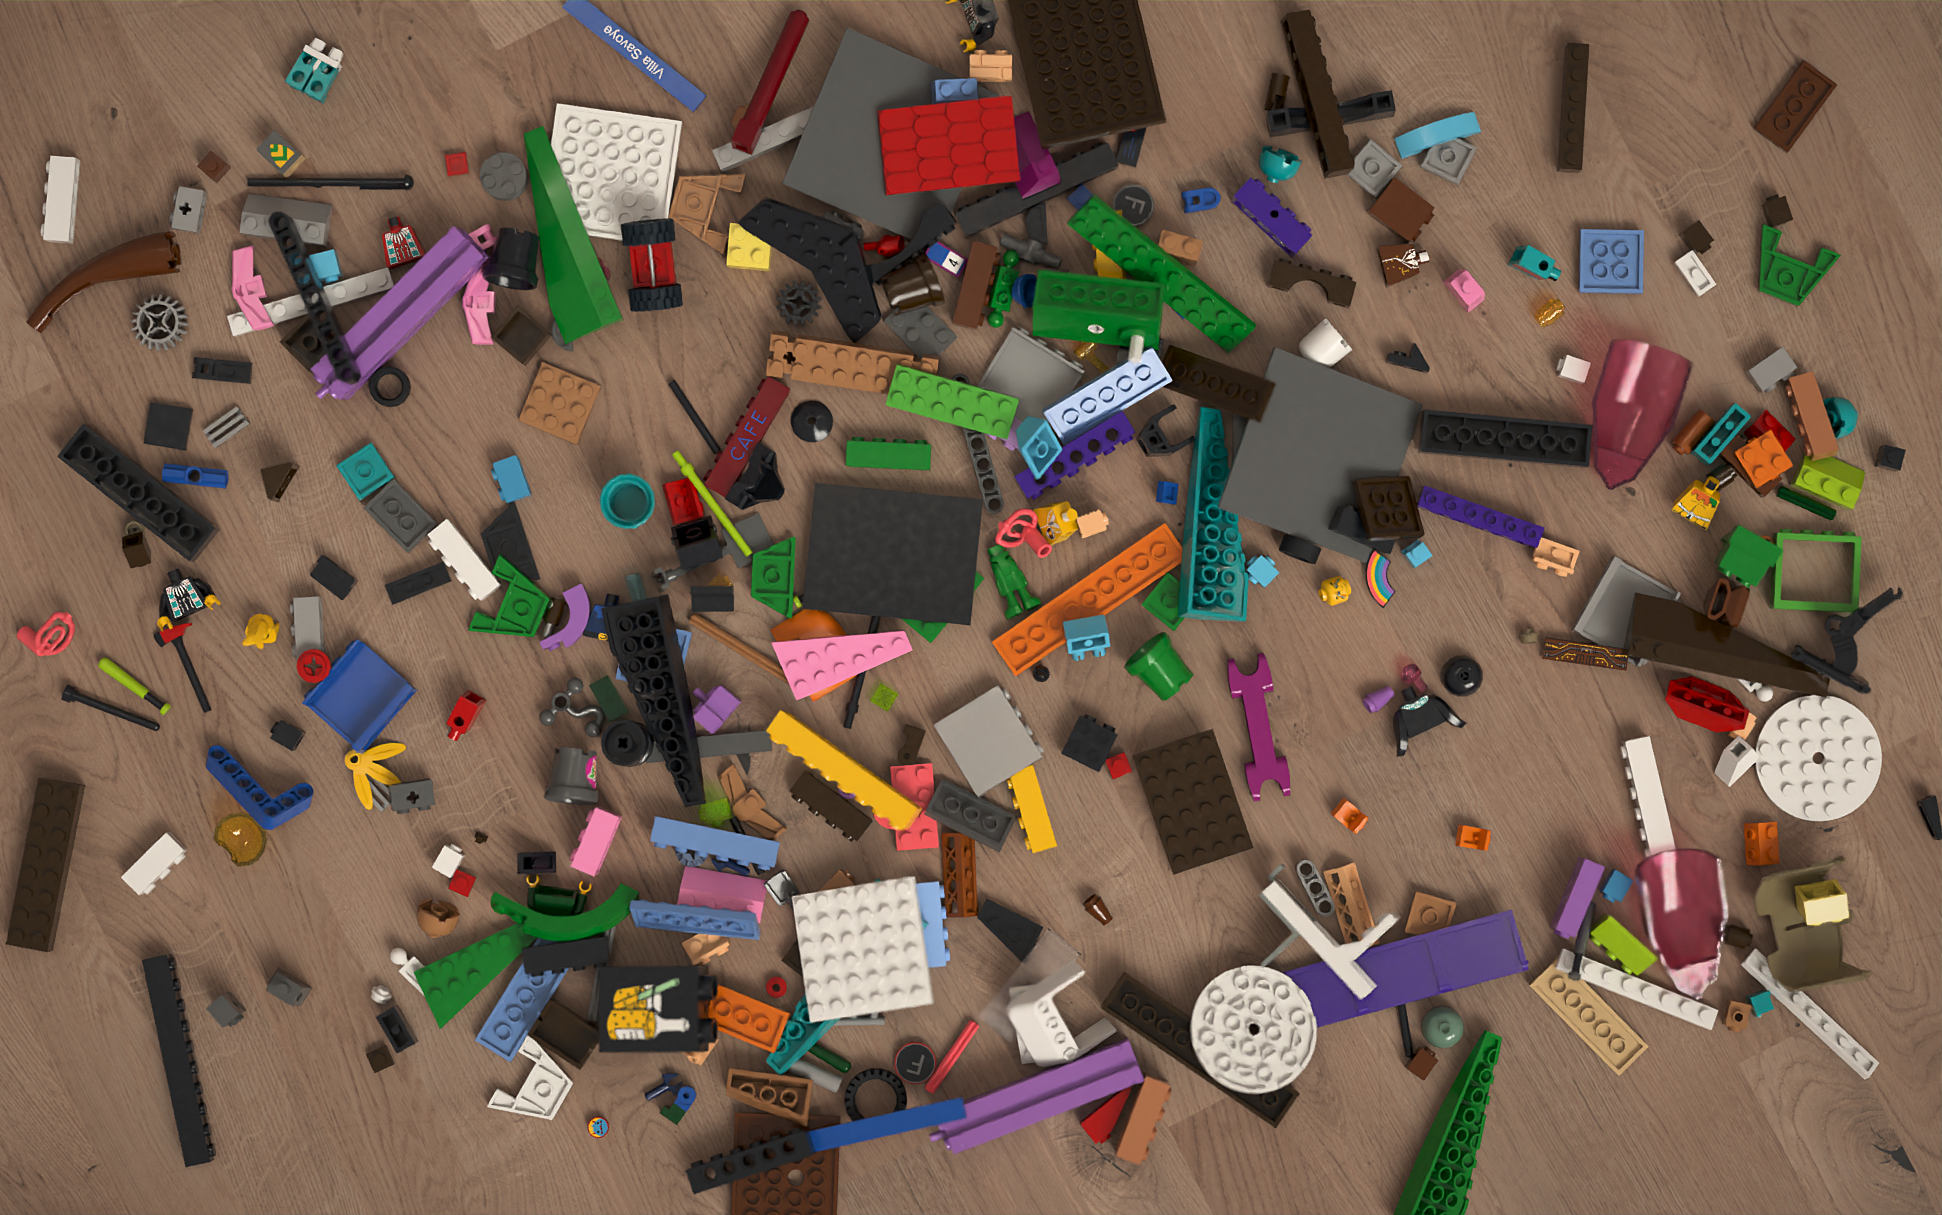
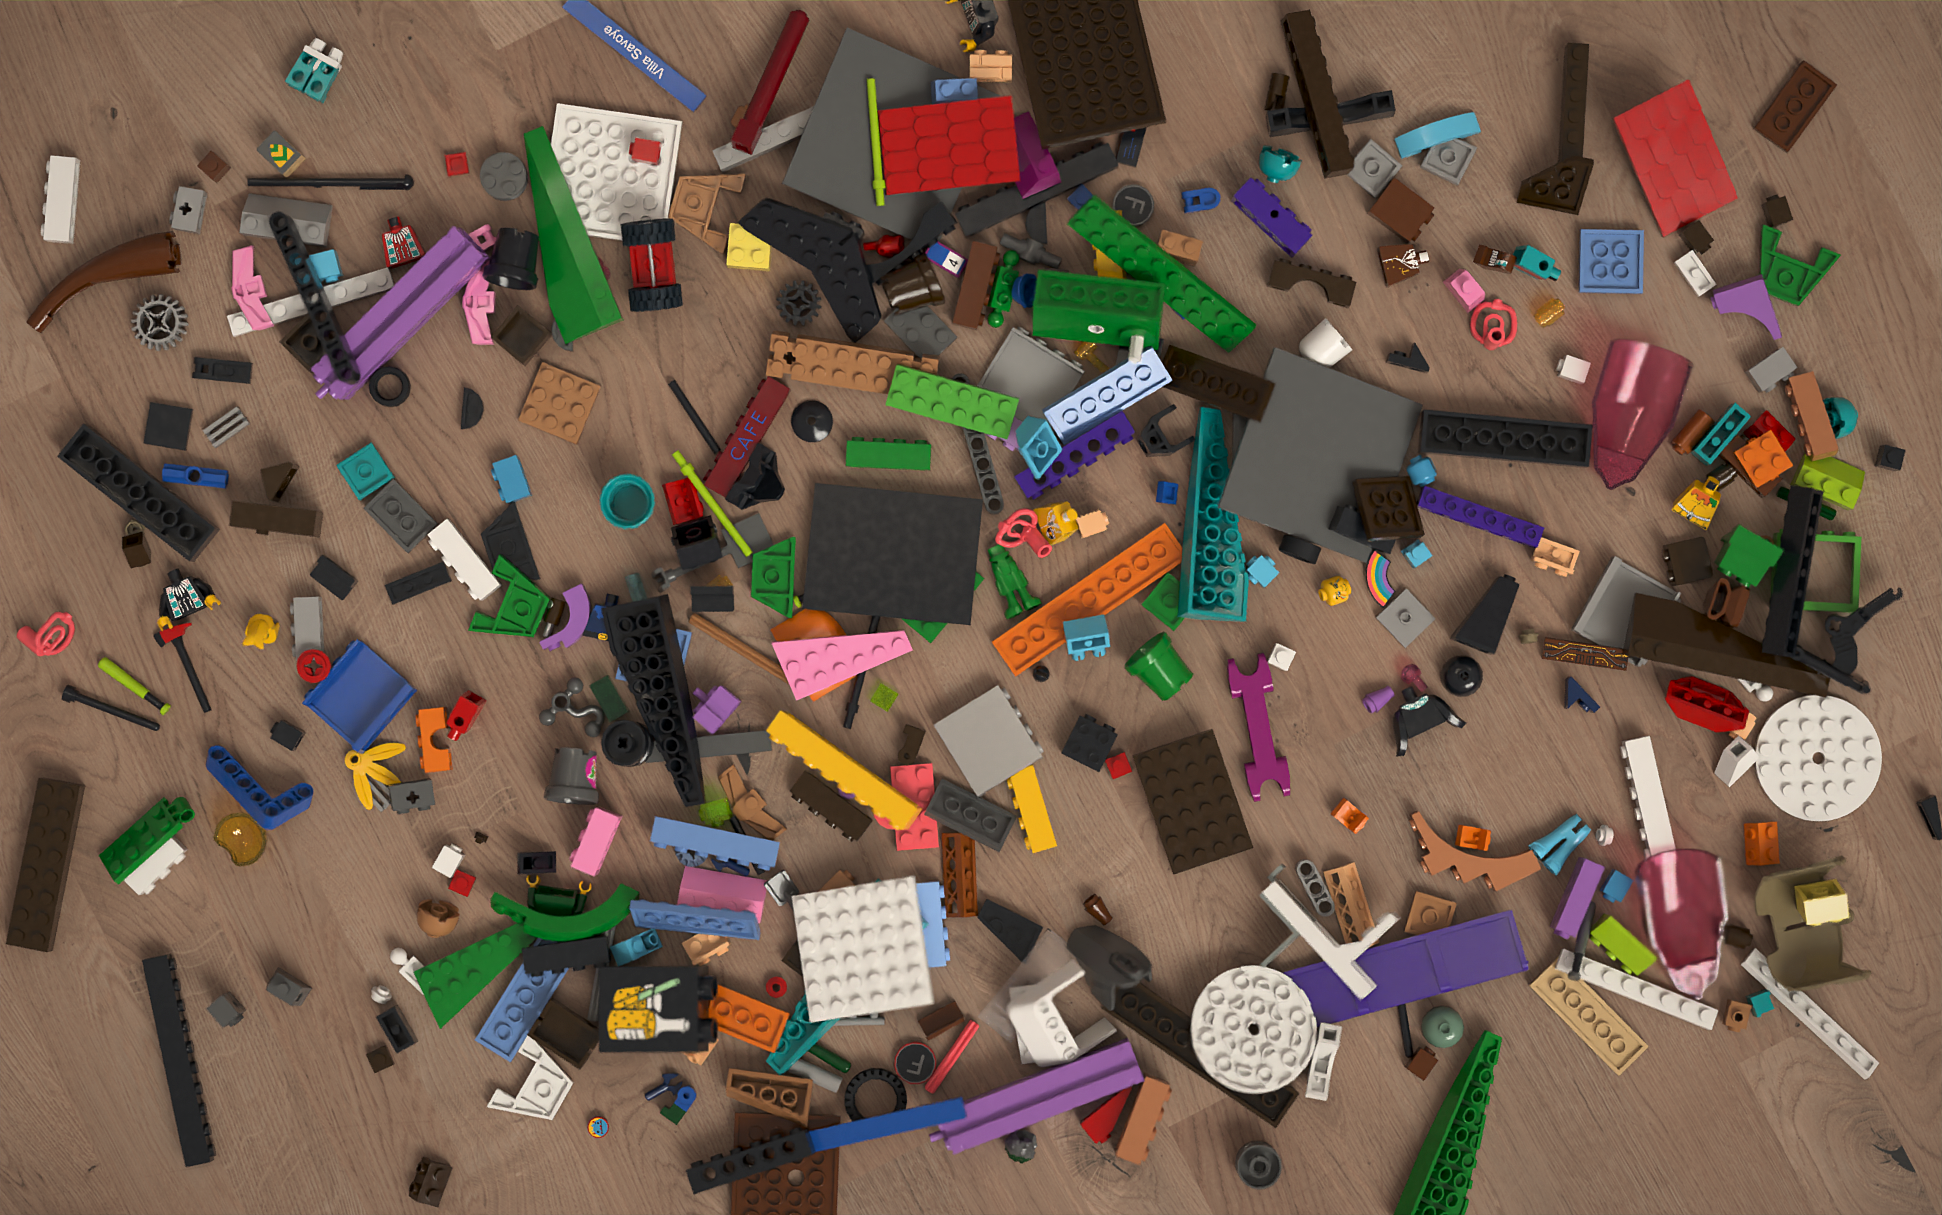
none -> green hinge [99,797,195,885]
none -> dark brown brick [229,501,323,538]
none -> dark brown bracket [409,1156,452,1207]
none -> orange arch [416,707,453,773]
none -> black plate [460,387,484,430]
none -> medium azure slope [610,929,663,966]
none -> red brick [629,137,662,165]
none -> lime bar [867,78,885,206]
none -> reddish brown panel [918,1001,965,1041]
none -> dark grey piece [1005,1129,1037,1164]
none -> dark grey piece [1066,925,1152,1011]
none -> dark grey wheel [1235,1141,1282,1189]
none -> white brick [1267,643,1296,671]
none -> white arch [1305,1022,1342,1101]
none -> light grey plate [1376,588,1435,648]
none -> dark azure head [1406,455,1437,487]
none -> nougat arch [1408,811,1541,891]
none -> black slope [1450,574,1520,655]
none -> coral piece [1470,299,1517,350]
none -> reddish brown leg [1473,244,1517,274]
none -> dark brown plate [1516,155,1594,215]
none -> medium azure piece [1528,814,1591,875]
none -> dark blue slope [1565,676,1600,713]
none -> white plate [1596,825,1613,846]
none -> red piece [1613,79,1738,238]
none -> dark brown bracket [1662,537,1713,586]
none -> medium lavender arch [1710,274,1782,340]
none -> black brick [1762,486,1824,658]

